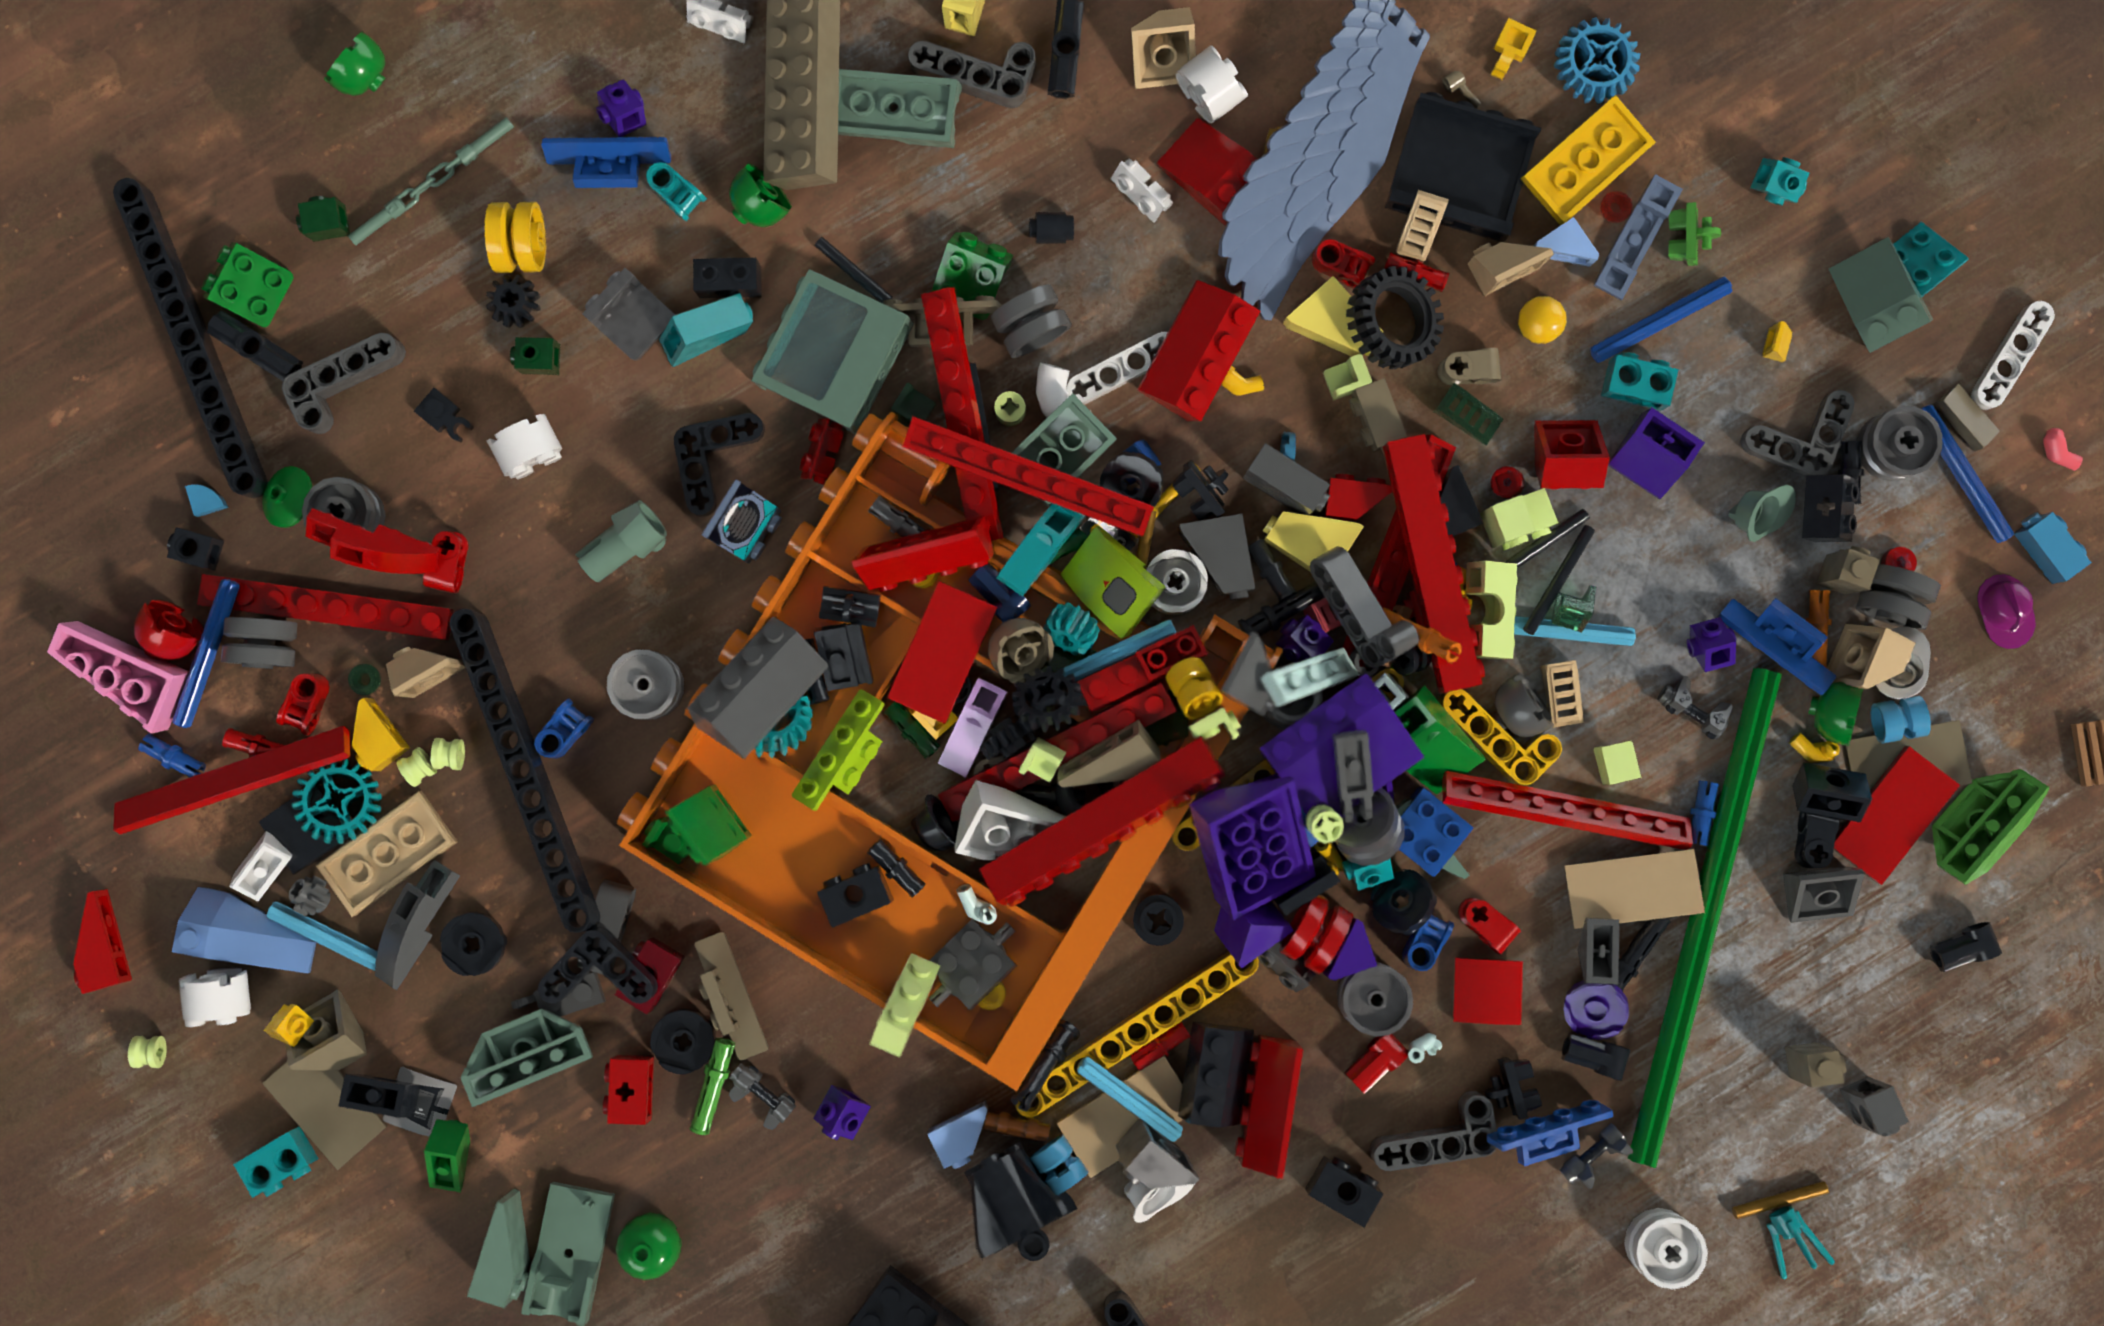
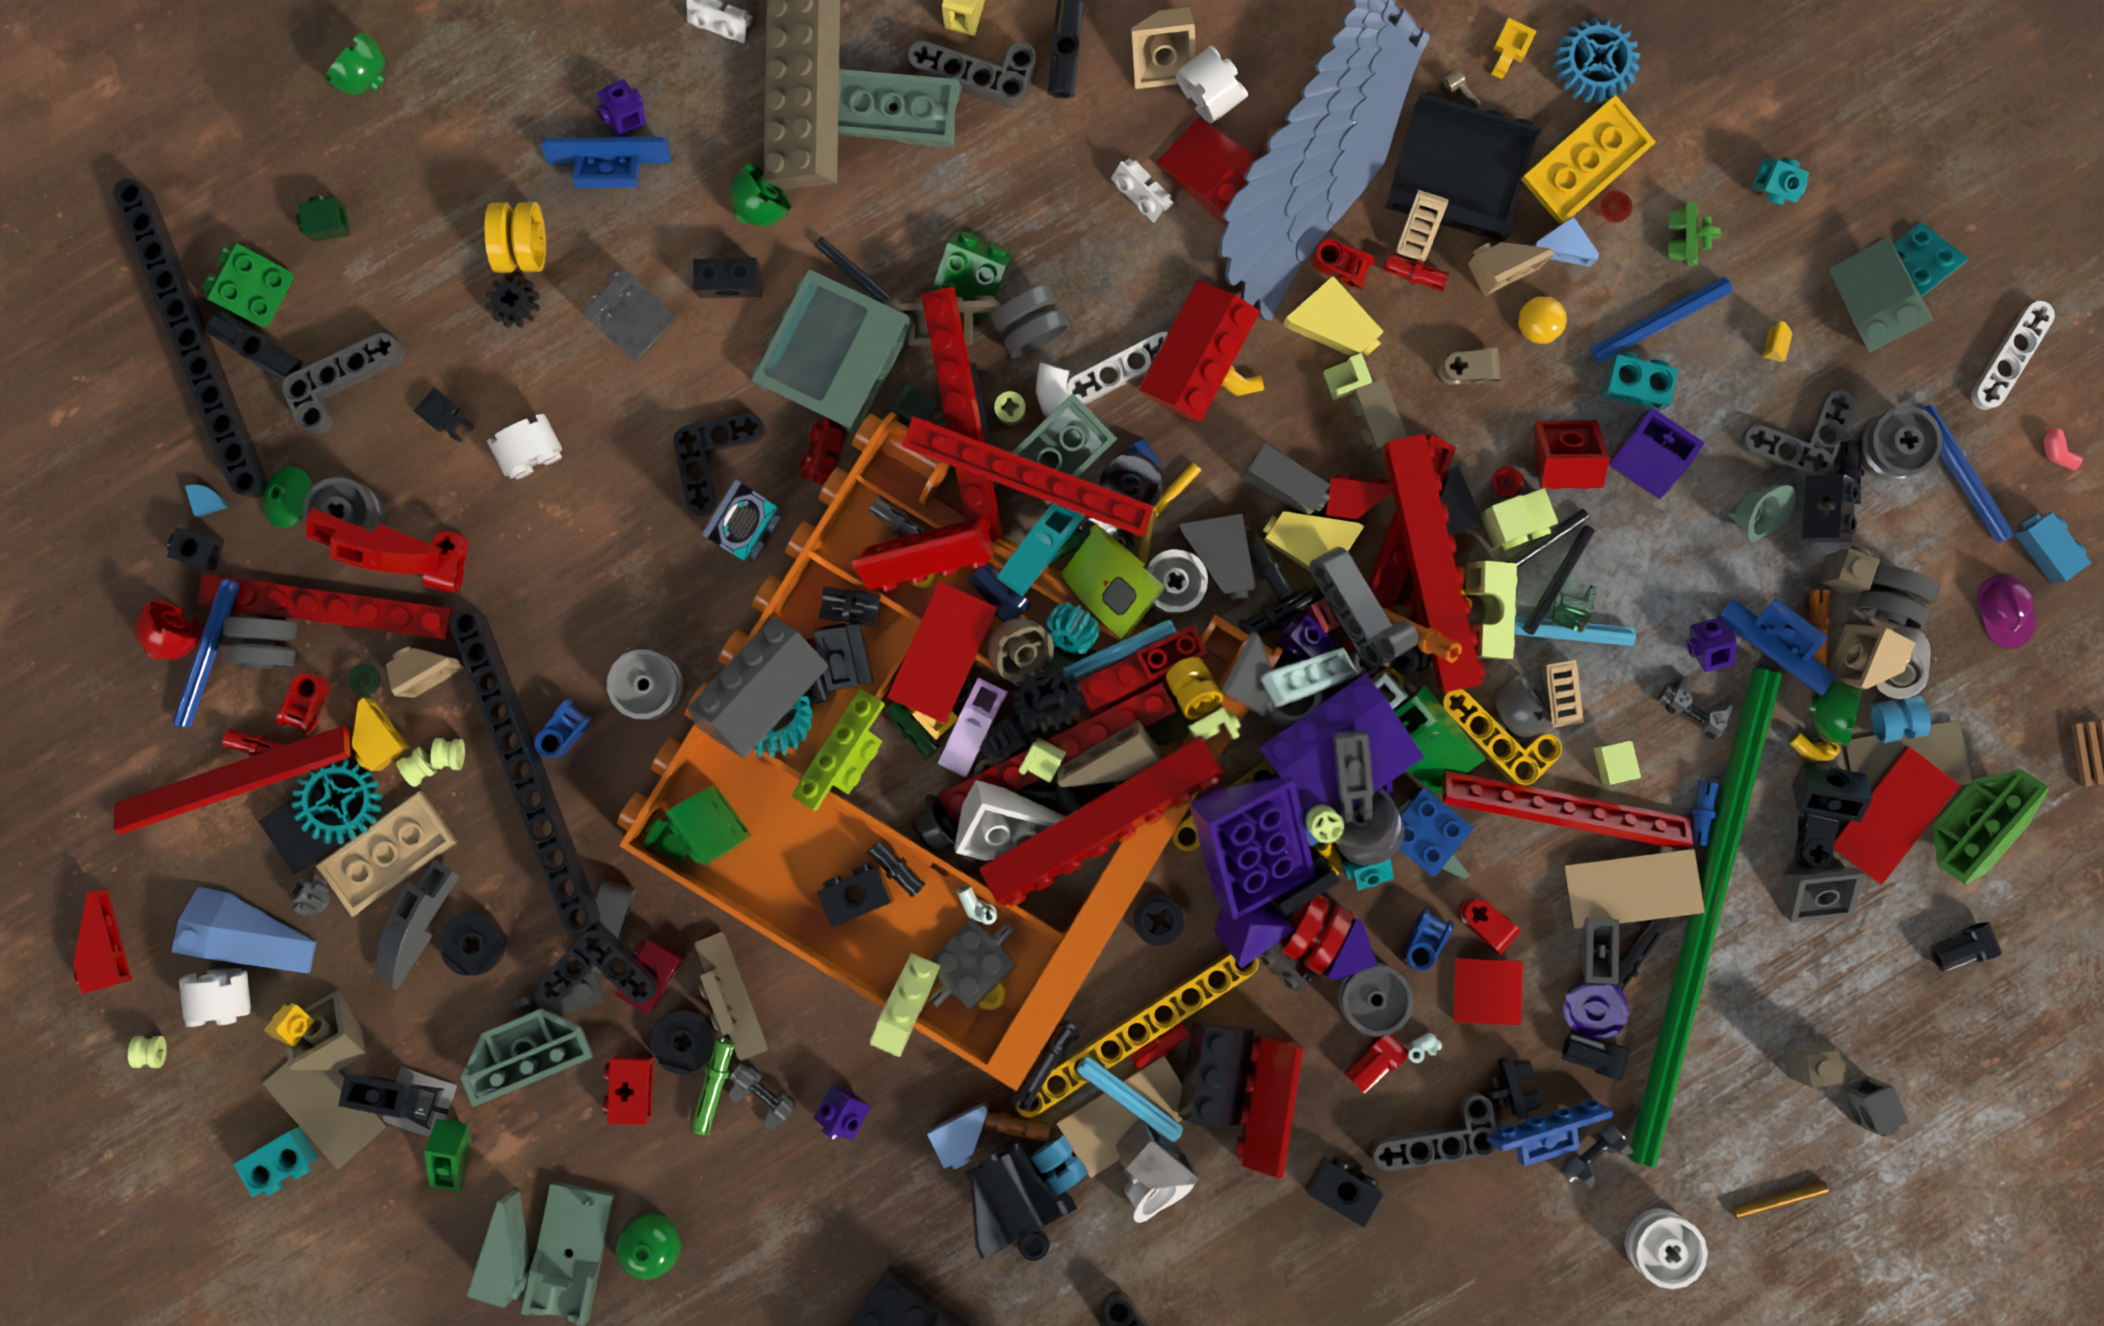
bright pink wedge [47,621,189,734] -> none
blue pin [138,733,206,778] -> none
white slope [229,831,292,901] -> none
medium azure axle [266,901,378,971] -> none
sand green piece [348,117,514,245] -> none
dark green brick [510,337,560,375] -> none
sand green piece [575,500,667,582] -> none
teal piece [646,162,707,222] -> none
teal slope [659,293,753,367] -> none
black brick [1029,212,1074,244] -> none
black hips [1173,460,1229,520] -> none
dark azure tile [1280,432,1296,461] -> none
black tyre [1346,266,1444,369] -> none
black plate [1371,869,1437,935] -> none
clear green slope [1433,383,1504,446] -> none
sand blue slope [1593,174,1683,300] -> none
teal plant [1766,1206,1835,1279] -> none
tile [1881,547,1917,571] -> none
dark tan slope [1934,383,1999,452] -> none

